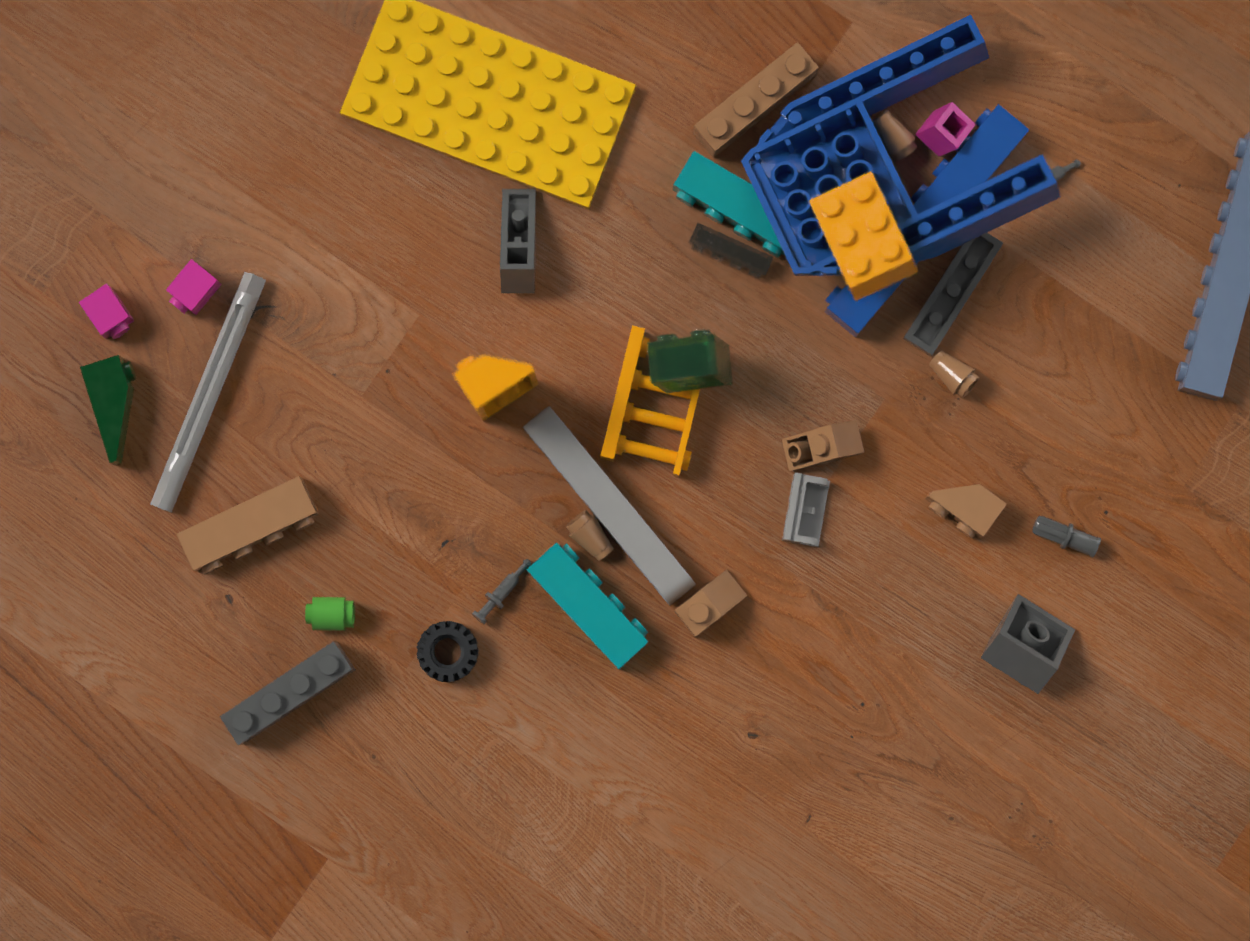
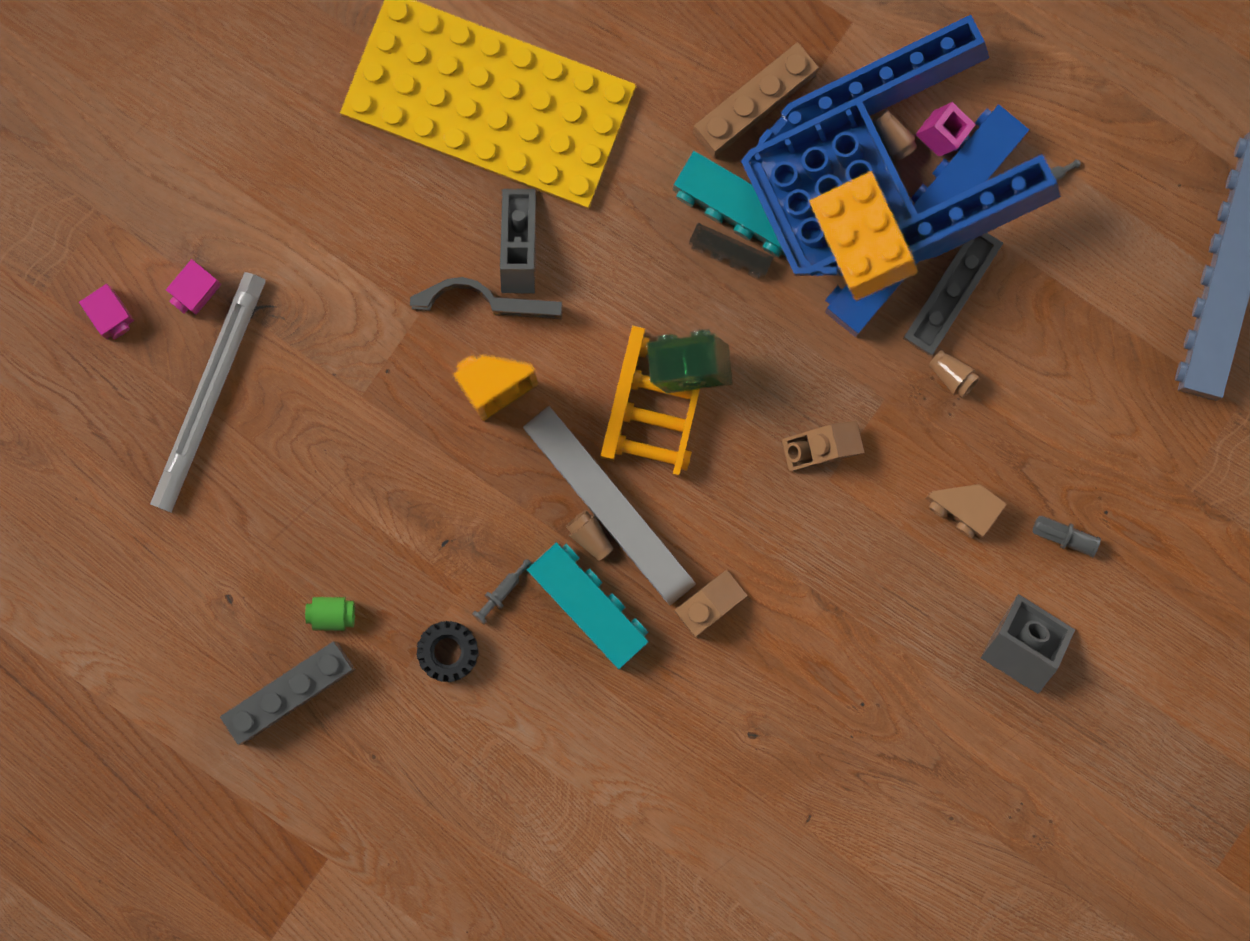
dark green slope [80,355,136,466] -> none
medium nougat brick [176,476,319,575] -> none
light grey hinge [782,473,830,547] -> none
none -> dark grey piece [410,277,563,319]

